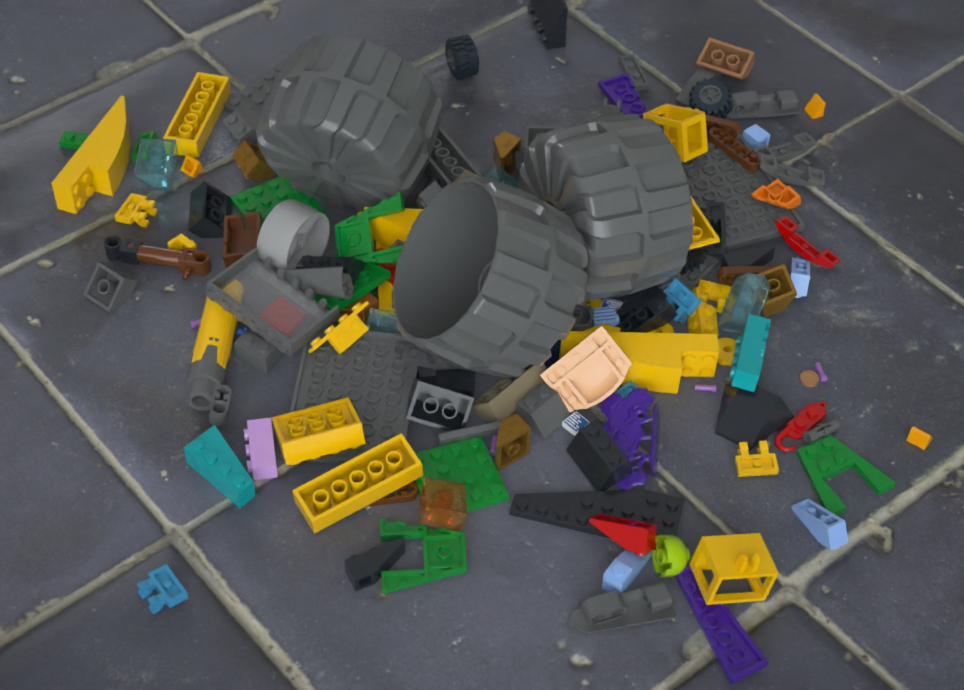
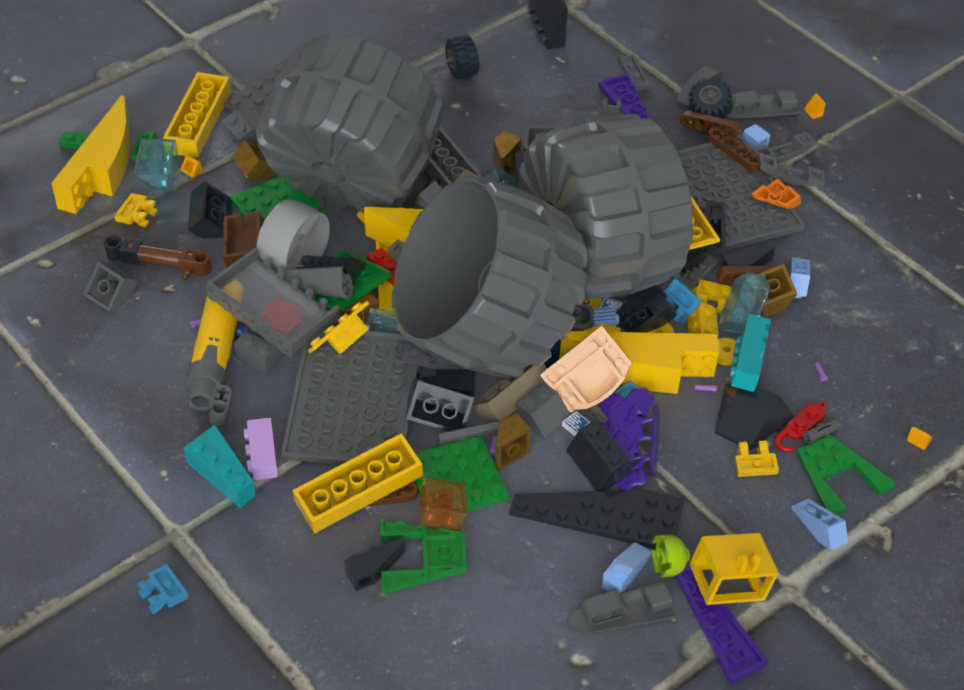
yellow bracket [167,233,197,251] -> none
yellow slope [271,397,366,465] -> none
green wing [334,192,405,264] -> none
red slope [589,513,656,556] -> none
yellow piece [643,103,708,163] -> none
medium nougat slope [696,38,755,80] -> none
red slope [775,216,841,268] -> none
medium nougat piece [799,370,819,388] -> none

